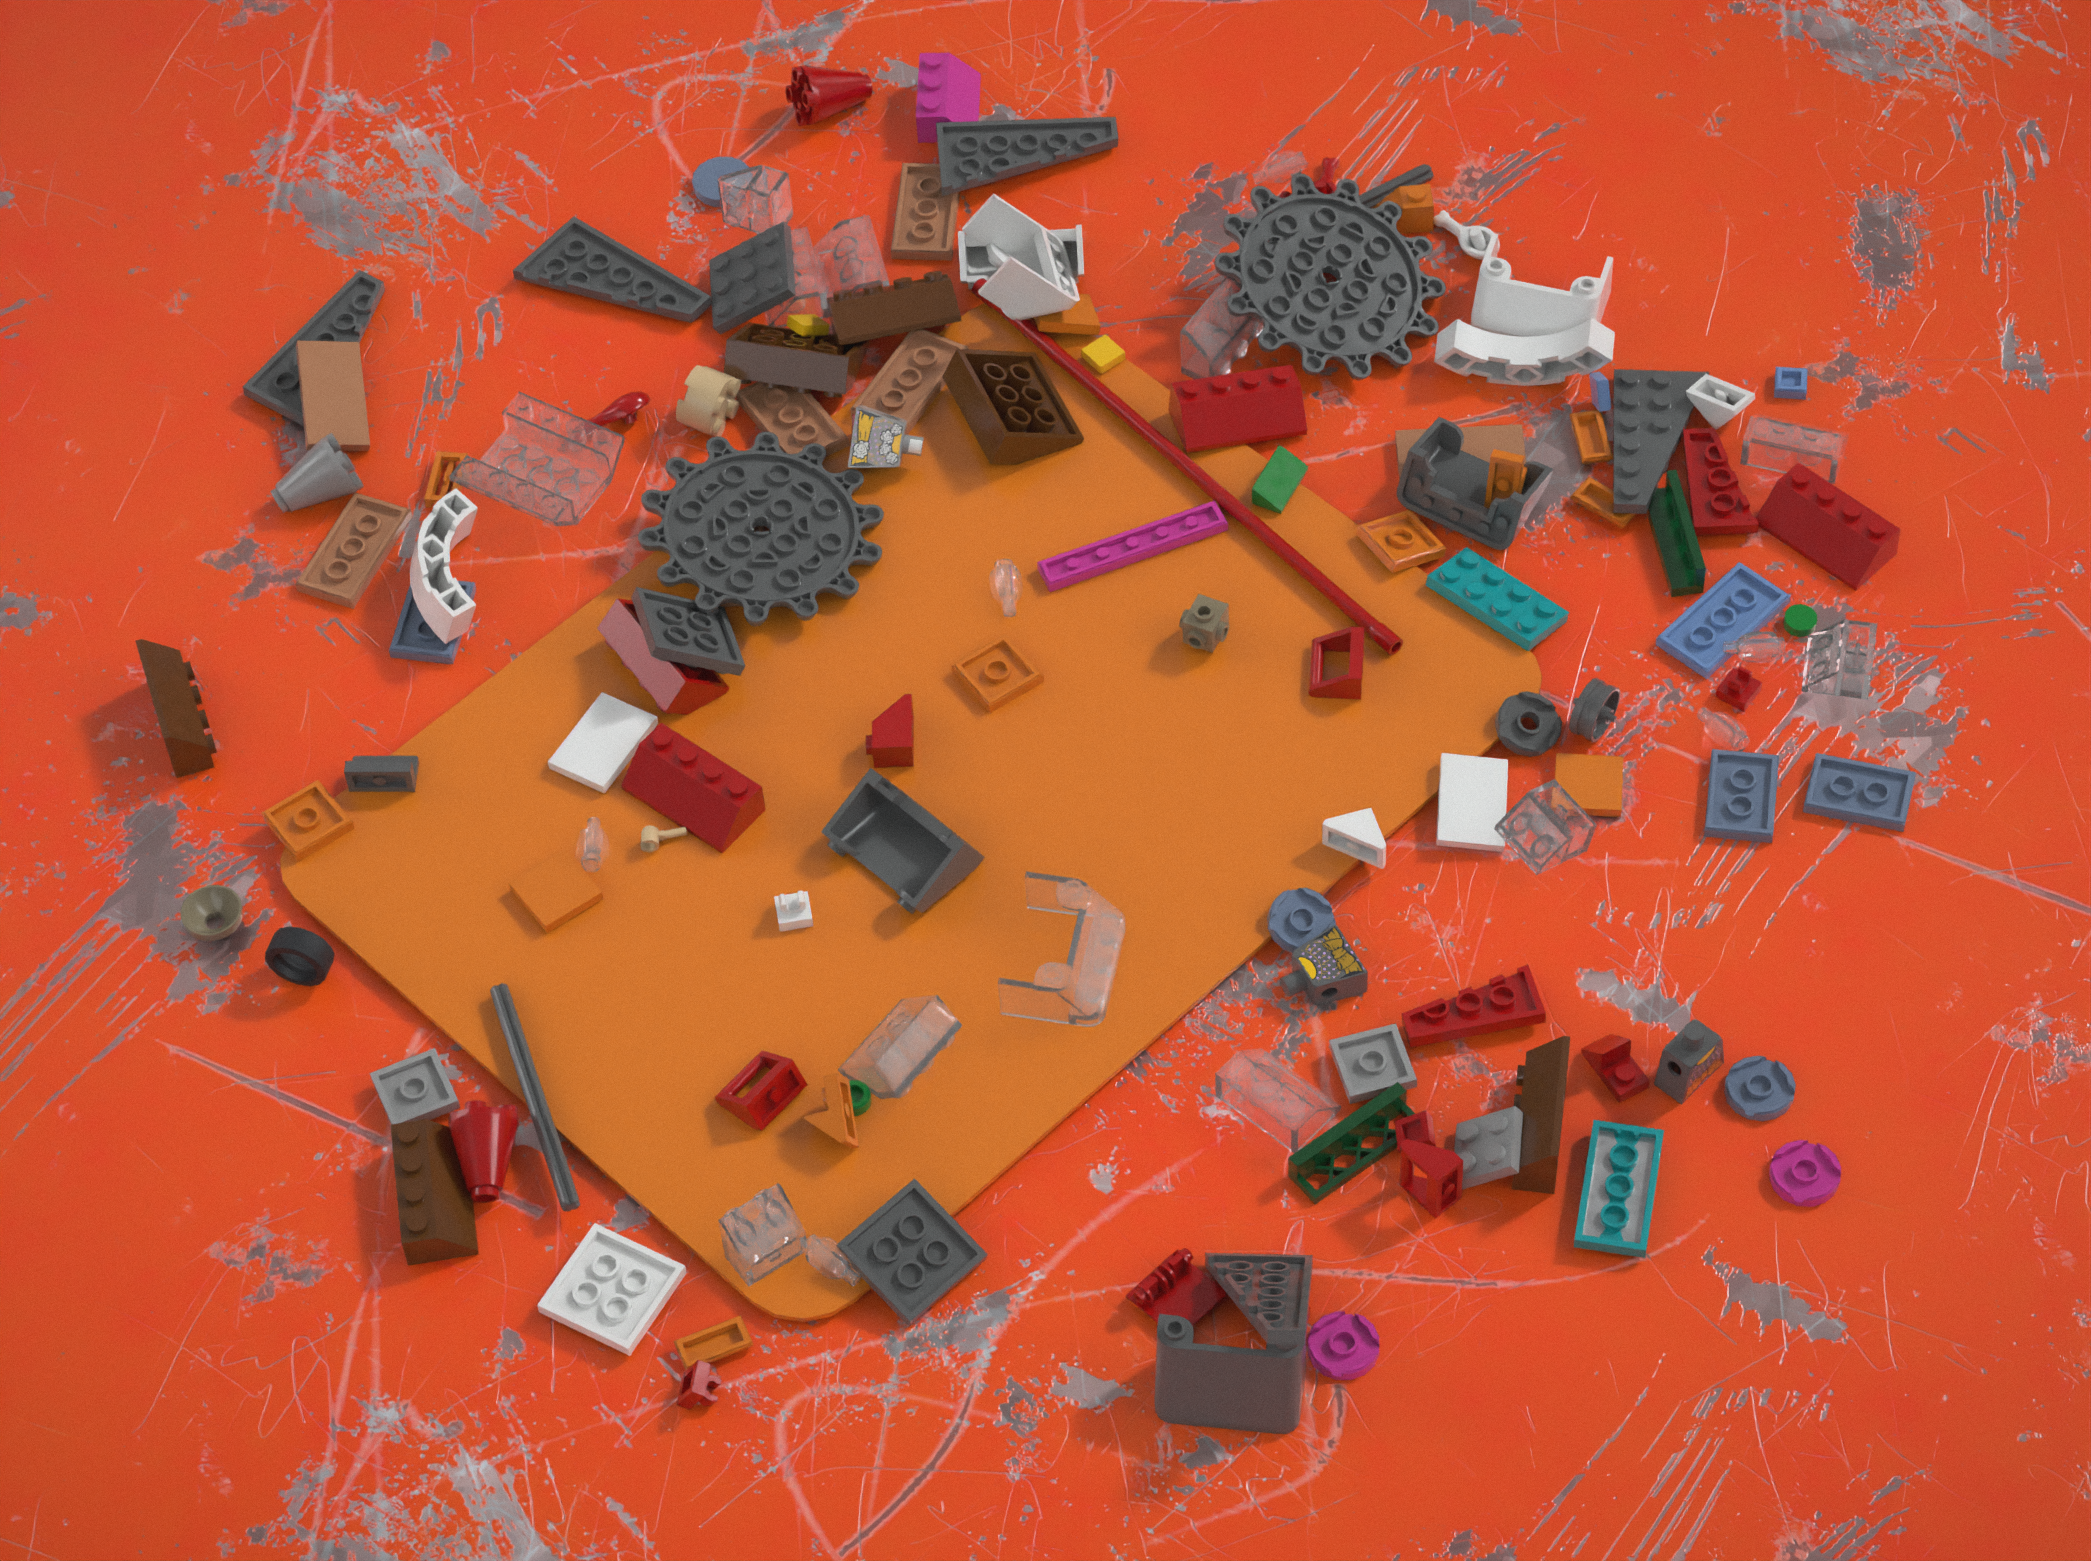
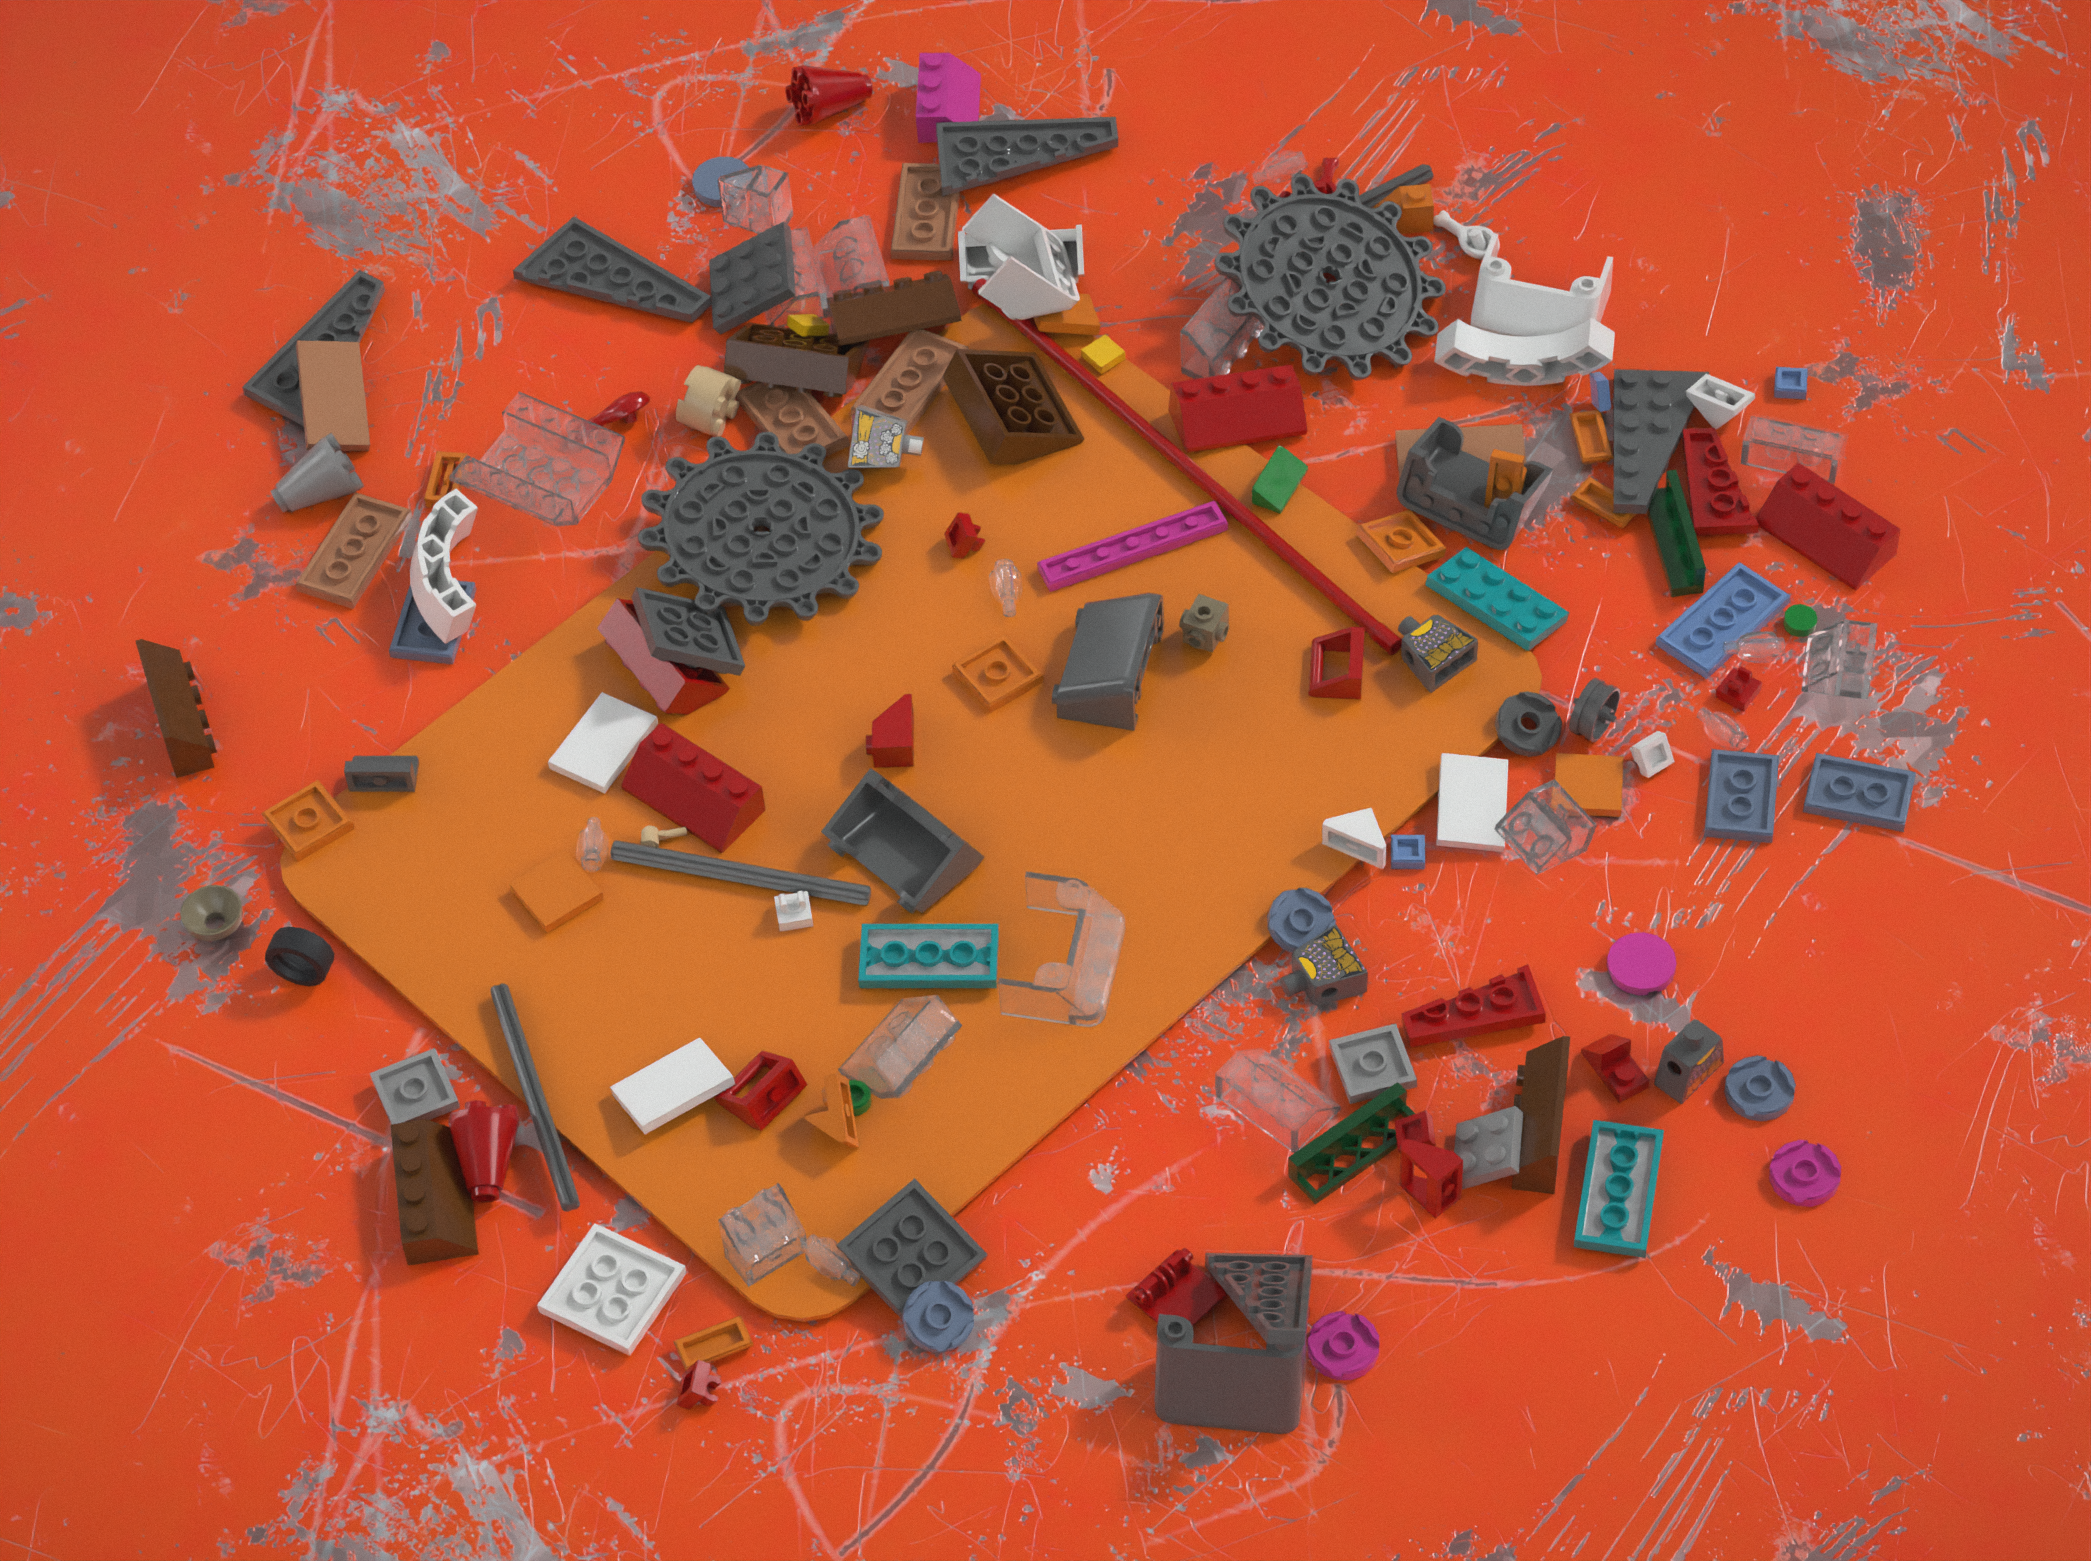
none -> dark grey axle [610,840,871,905]
none -> white tile [610,1037,735,1134]
none -> teal piece [858,924,999,988]
none -> sand blue tile [902,1281,974,1353]
none -> red tile [944,512,986,559]
none -> dark grey windscreen [1052,593,1164,731]
none -> medium blue tile [1391,835,1425,869]
none -> dark grey torso [1398,615,1478,693]
none -> dark pink tile [1607,932,1677,996]
none -> white tile [1630,731,1675,778]

